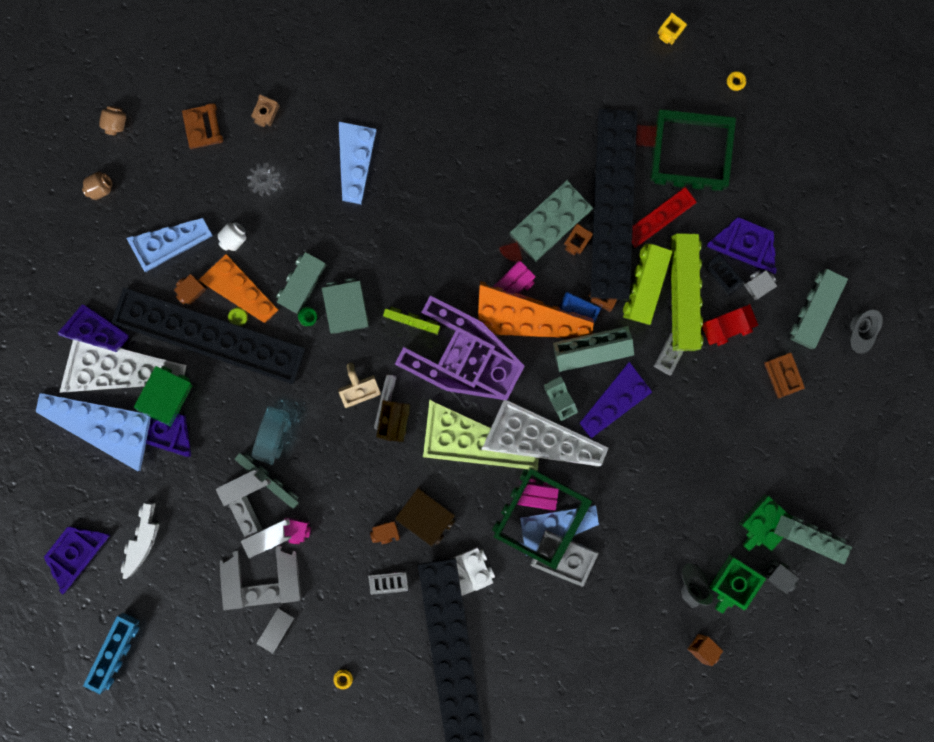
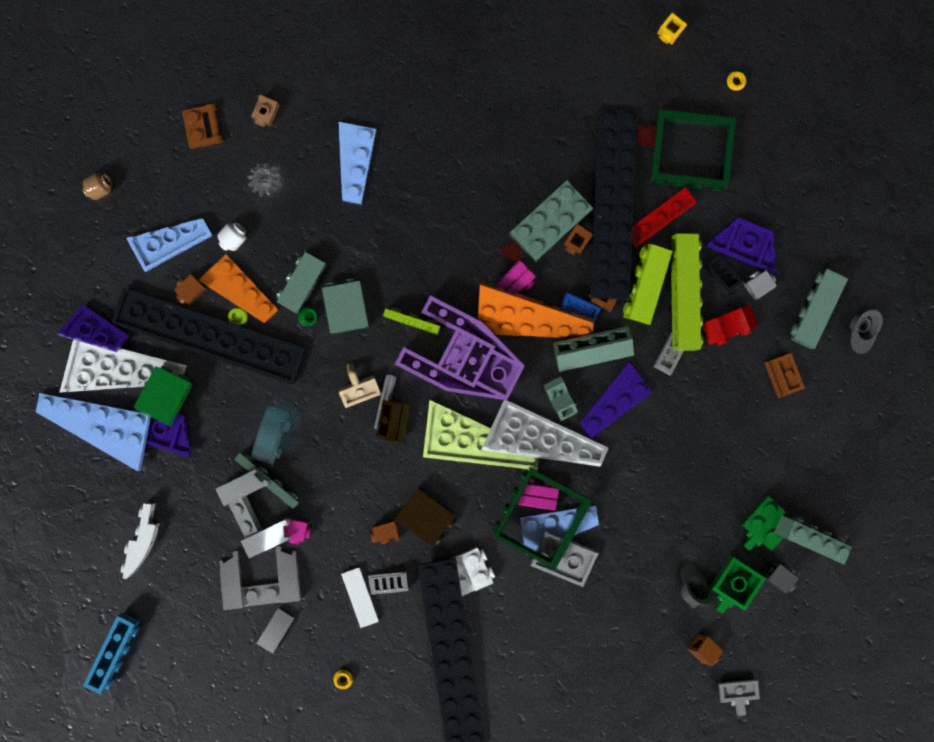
dark purple wing [44,526,110,595] -> none
medium nougat head [99,106,126,135] -> none
none -> white tile [341,567,379,628]
none -> light grey hinge [718,679,760,716]

